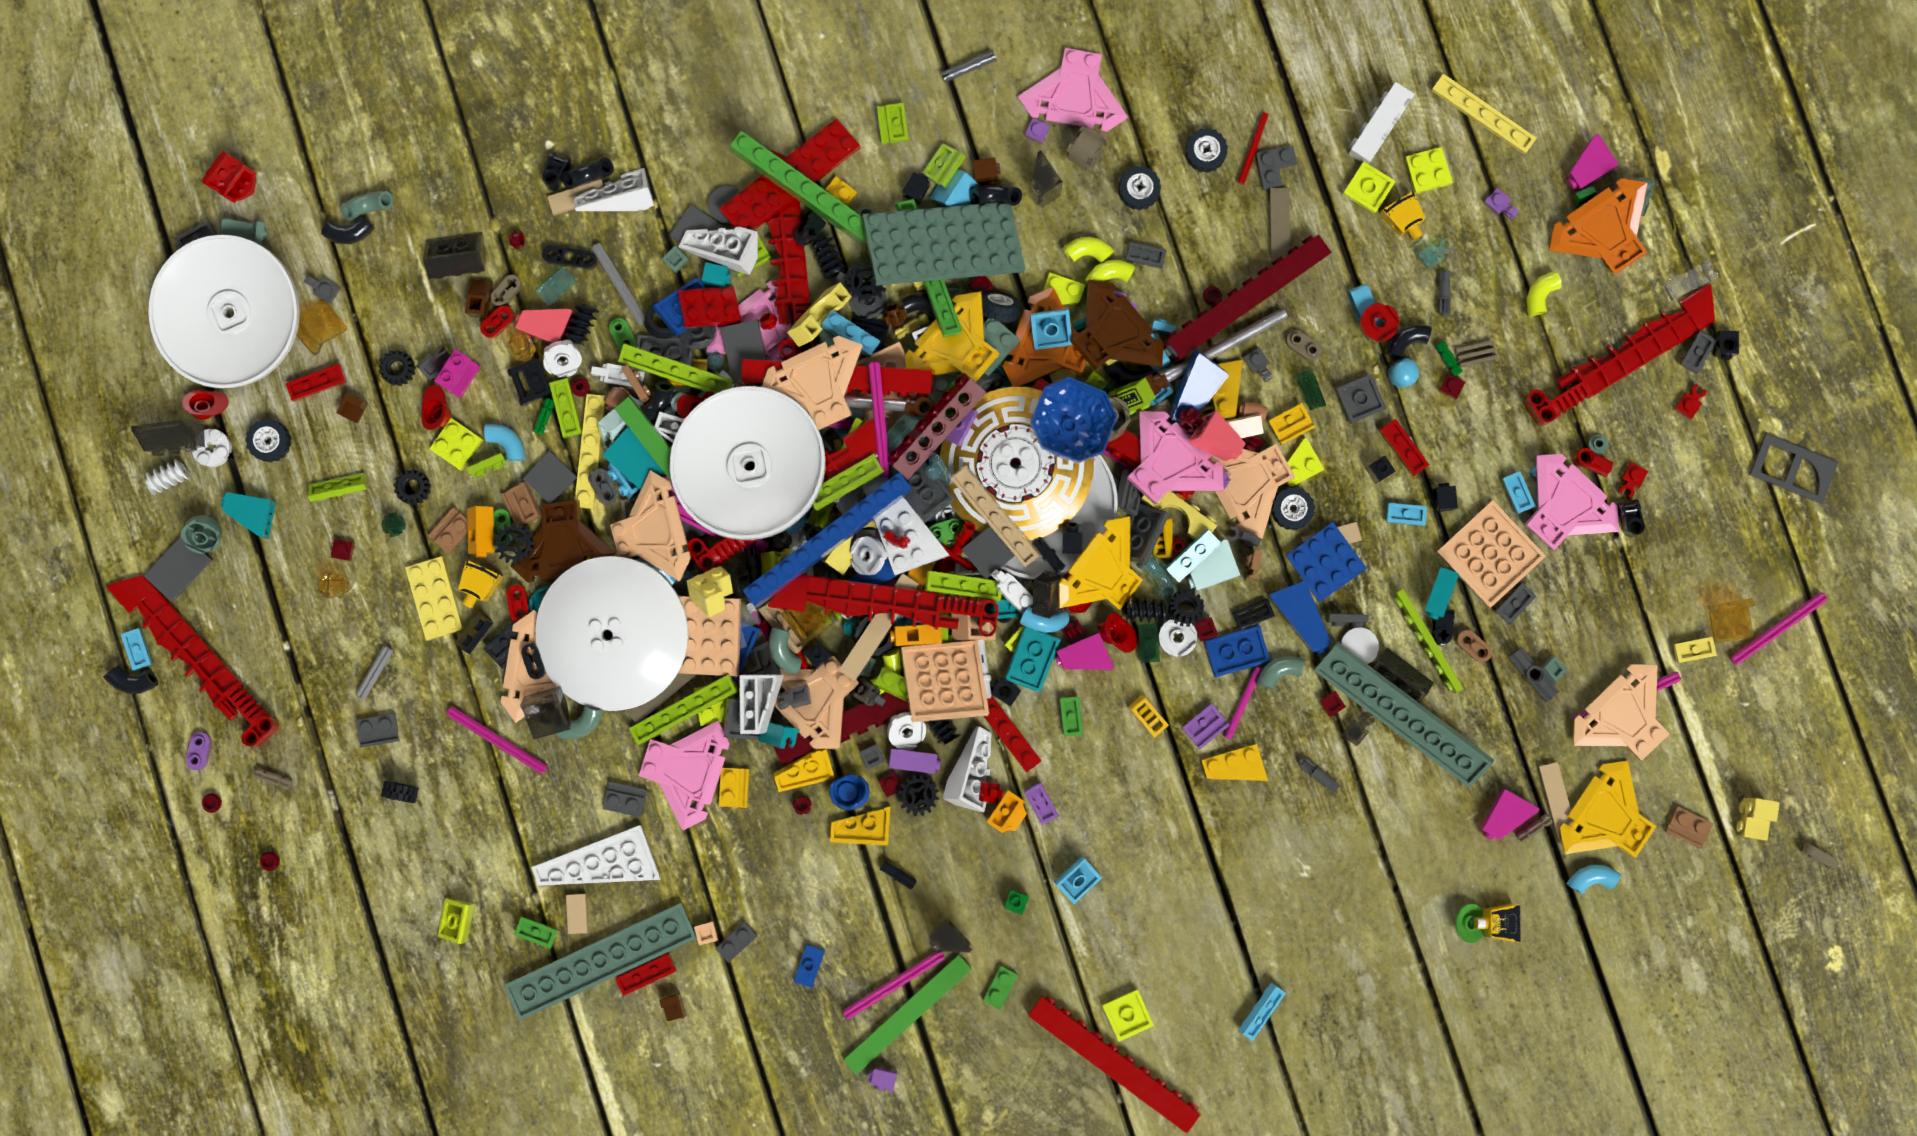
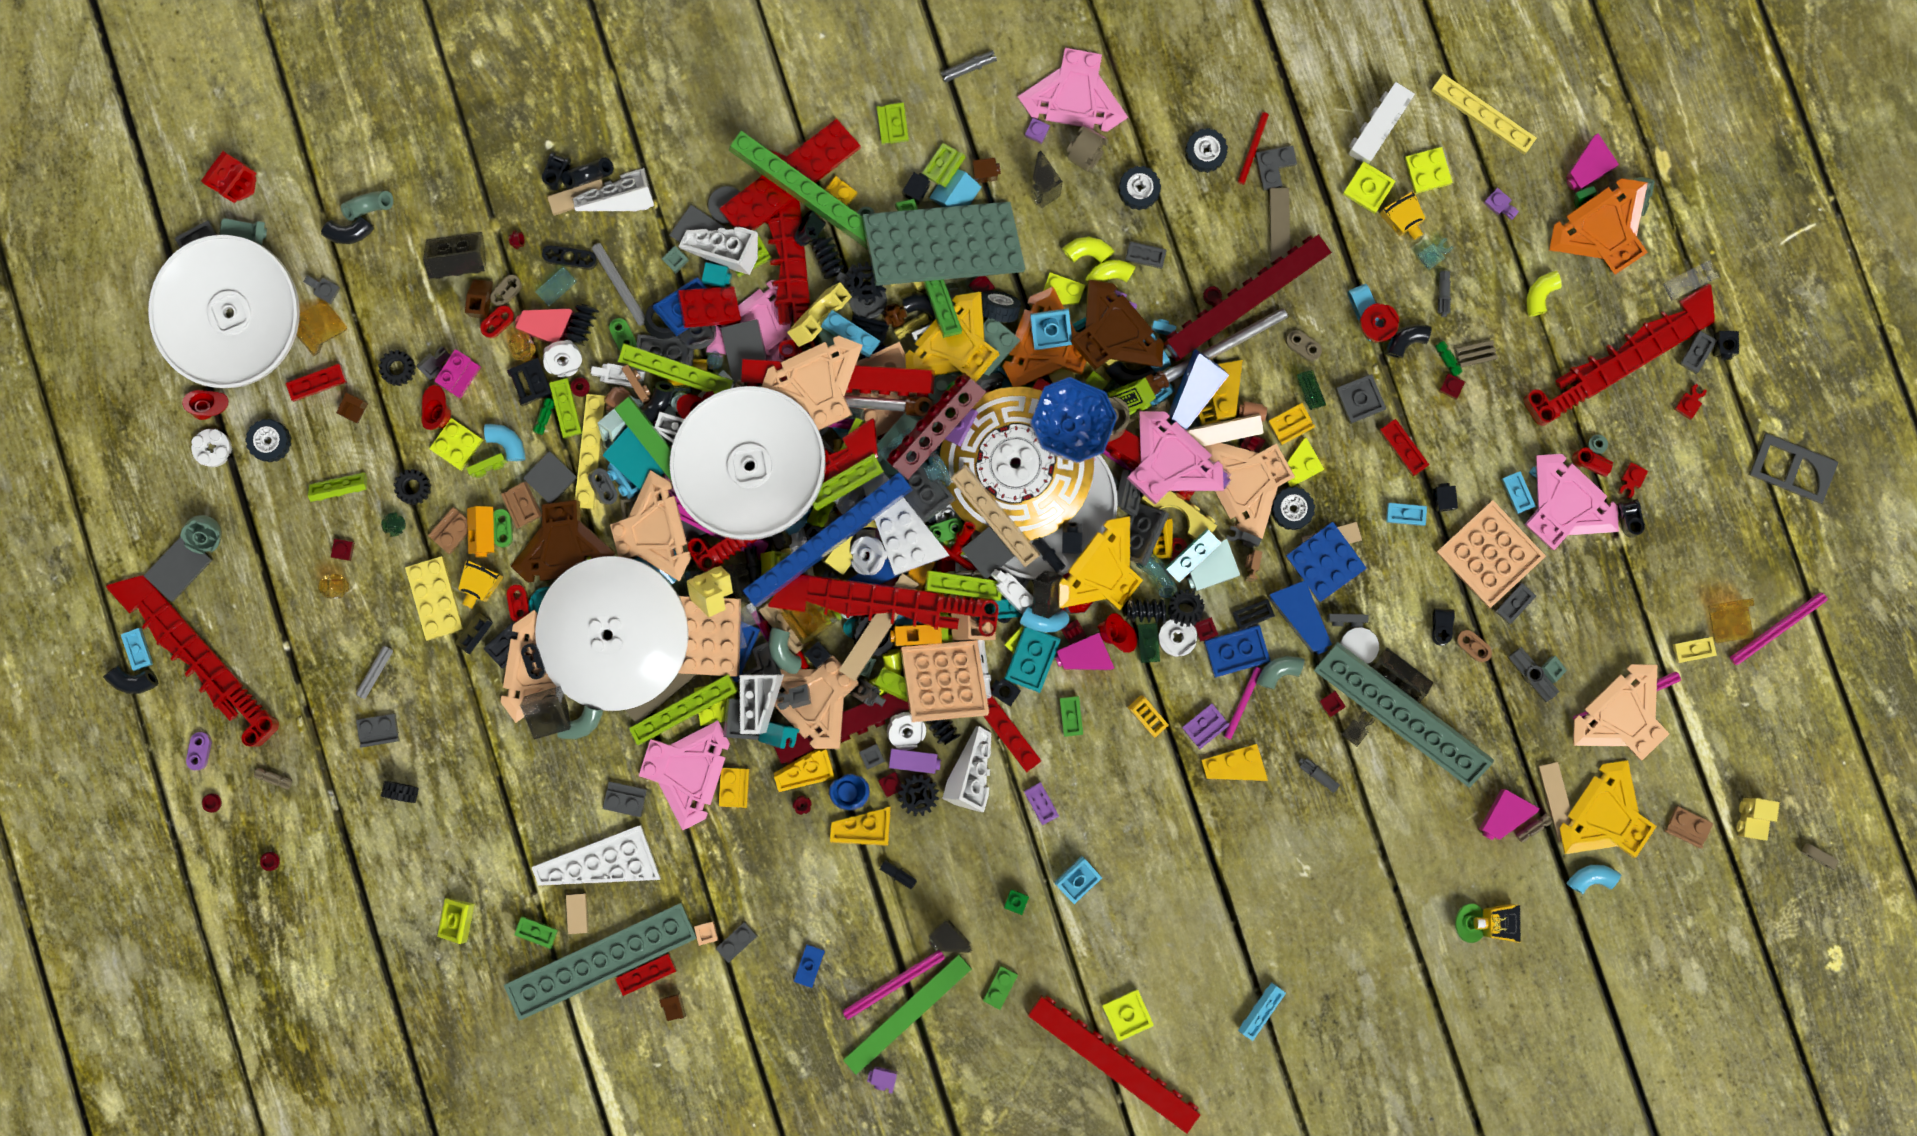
clear smoke slope [131,420,205,456] -> none
white piece [145,459,190,496] -> none
teal slope [221,492,276,539] -> none
dark pink axle [447,707,548,774] -> none
black gear [493,522,535,564] -> none
red plate [759,312,778,330] -> none
dark pink axle [868,362,891,478] -> none
red arm [883,529,910,549] -> none
black cylinder [969,184,1022,206] -> none
red tile [979,782,1004,803] -> none
light orange slope [987,790,1027,833] -> none
dark red gear [1177,408,1203,432] -> none
coral slope [1188,411,1246,461] -> none
dark grey plate [1243,347,1273,383] -> none
black brick [1365,456,1396,484] -> none
medium azure hair [1388,358,1419,388] -> none
lime plate [1394,589,1464,693] -> none
teal slope [1424,567,1459,620] -> none

